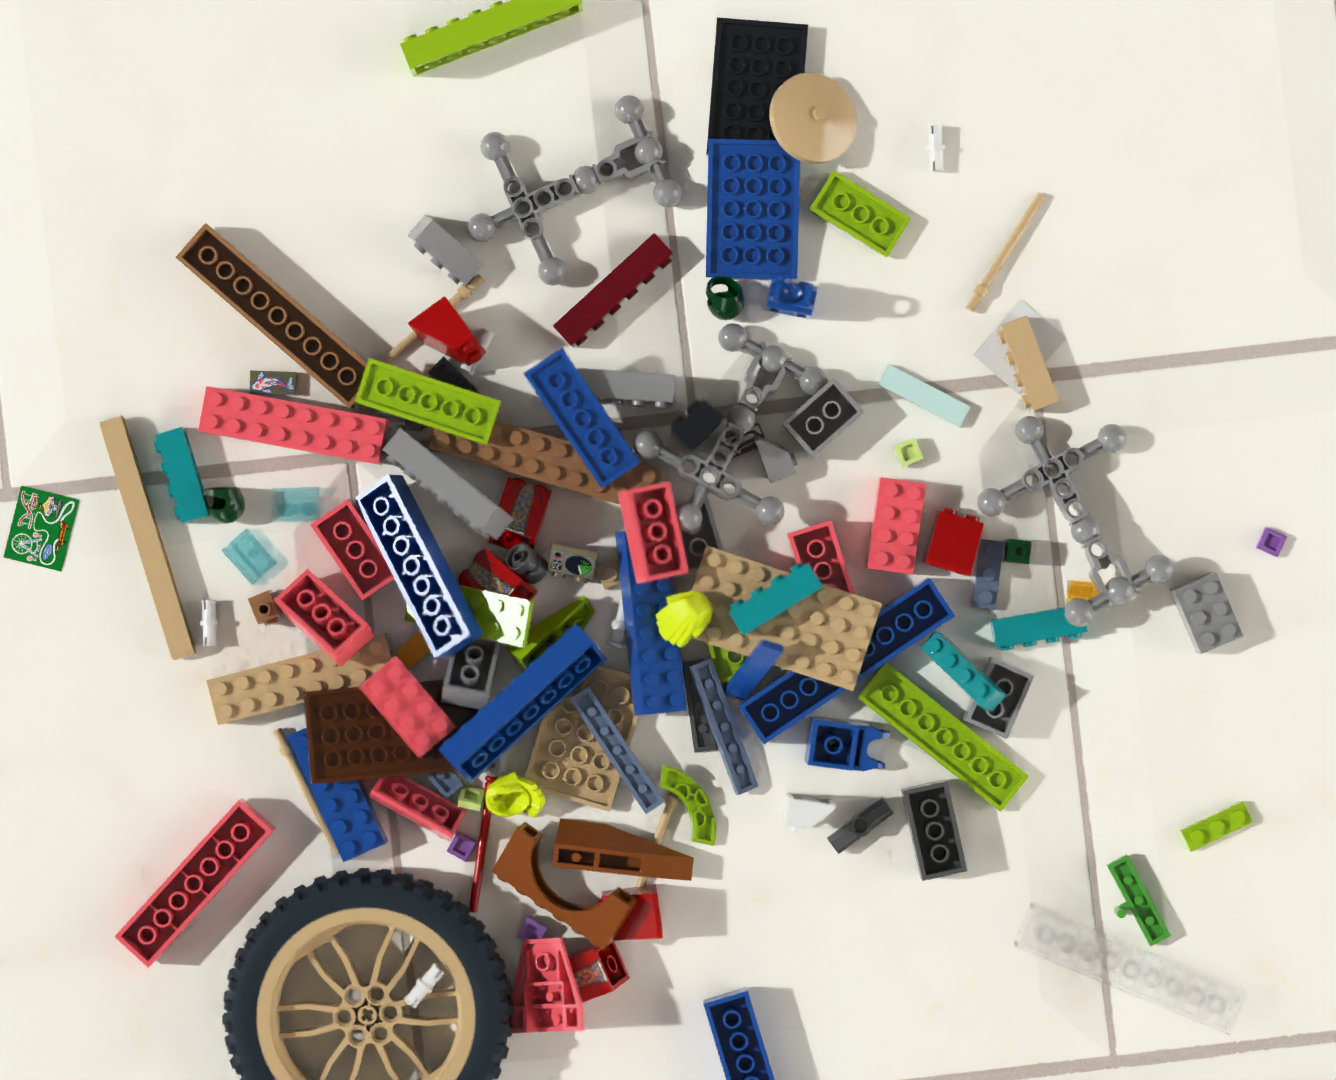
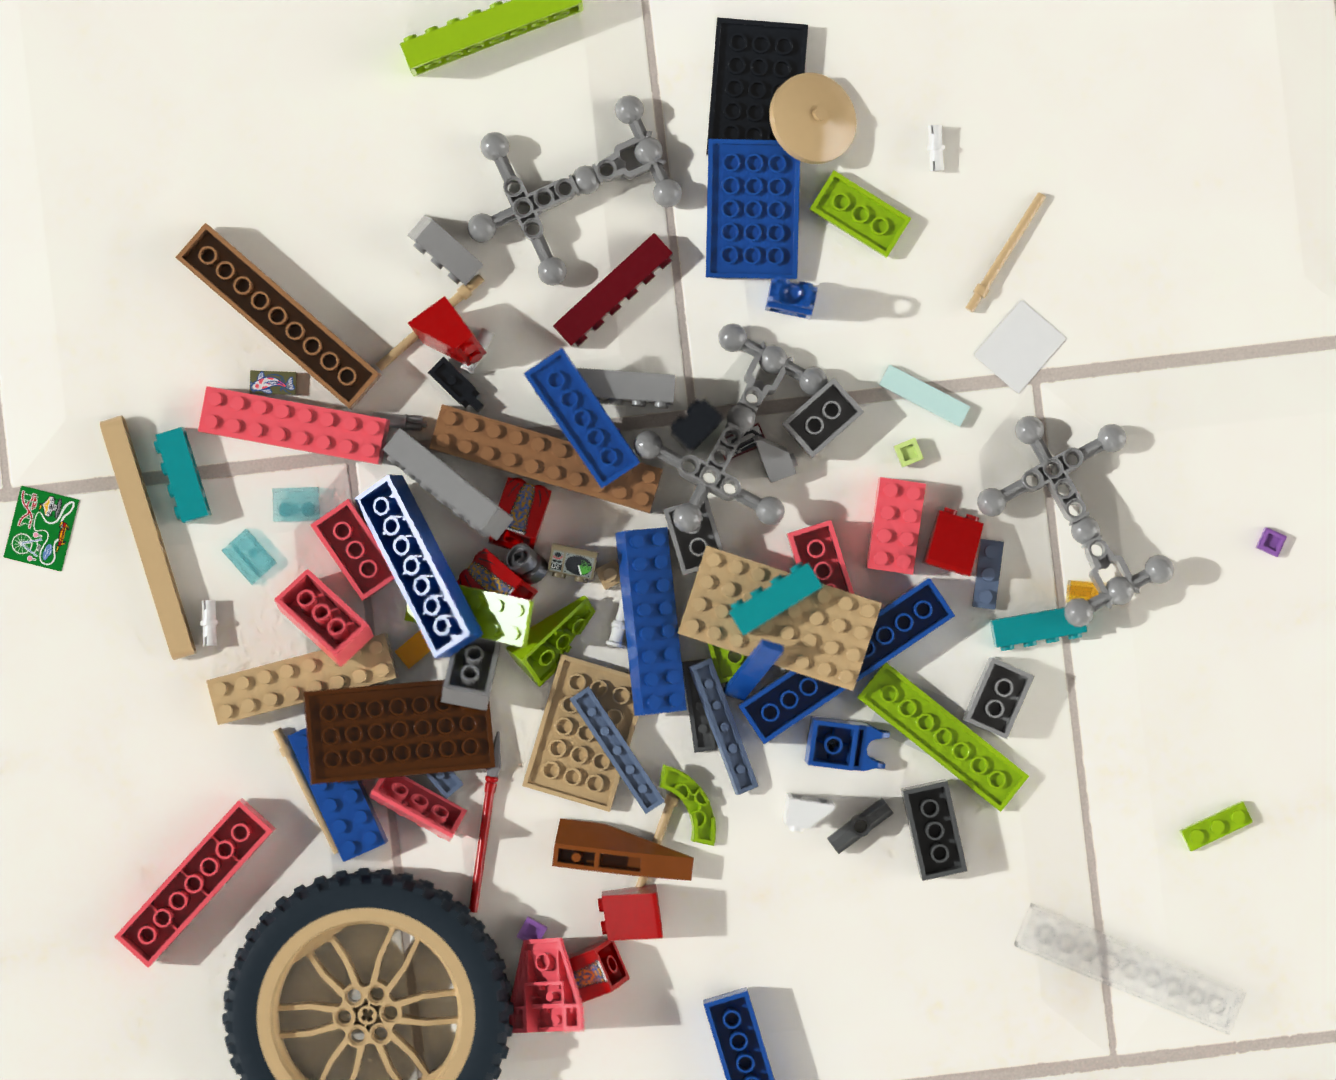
dark green helmet [204,487,245,524] -> none
medium nougat brick [248,590,282,627] -> none
lime plate [355,358,502,445] -> none
coral brick [358,656,456,757] -> none
white pin [404,963,445,1008] -> none
blue brick [439,624,607,784] -> none
medium lavender tile [446,831,478,862] -> none
yellowish green plate [457,785,485,812] -> none
neon yellow hair [486,772,545,818] -> none
dark orange arch [492,822,637,950] -> none
coral brick [618,482,689,584] -> none
neon yellow hair [655,591,713,647] -> none
dark green helmet [705,276,745,321] -> none
teal brick [920,631,1006,712] -> none
tan brick [997,315,1059,412] -> none
dark green brick [1003,539,1032,564] -> none
bright green plate [1106,854,1171,946] -> none
light grey brick [1170,572,1243,654] -> none

